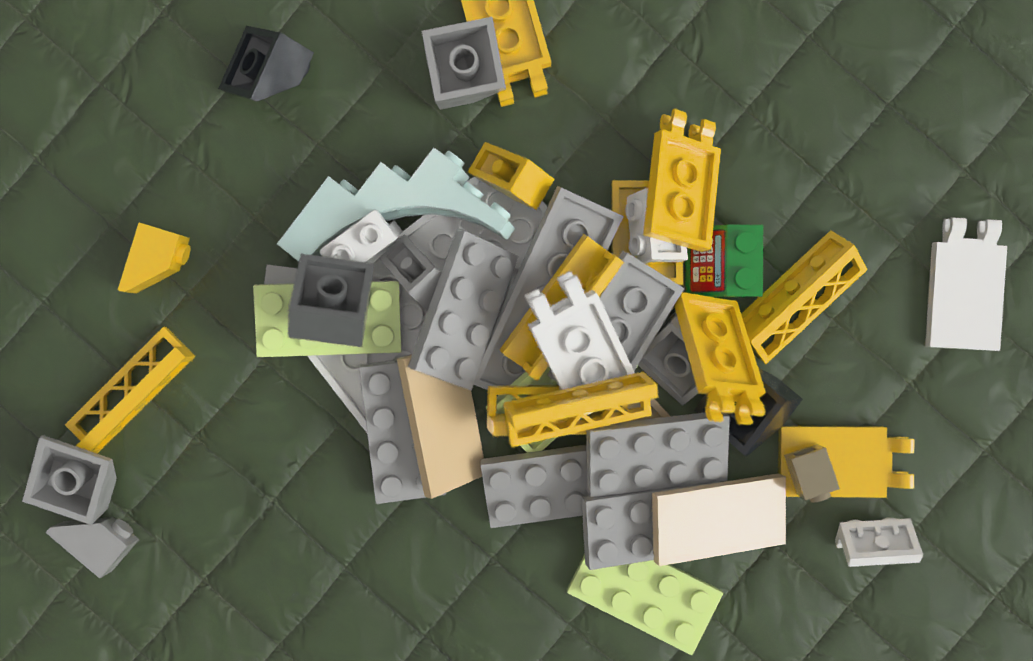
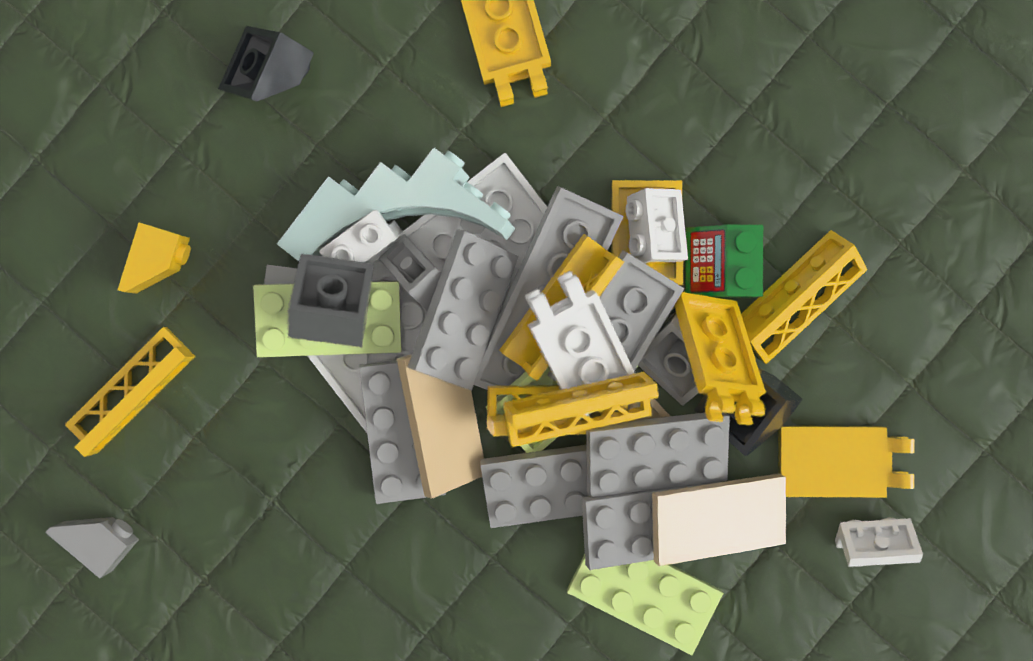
light grey slope [22,435,117,525] -> none
light grey slope [422,17,506,110] -> none
yellow slope [468,142,555,210] -> none
yellow tile [643,108,721,252] -> none
dark tan brick [784,444,840,503] -> none
white tile [925,217,1007,351] -> none

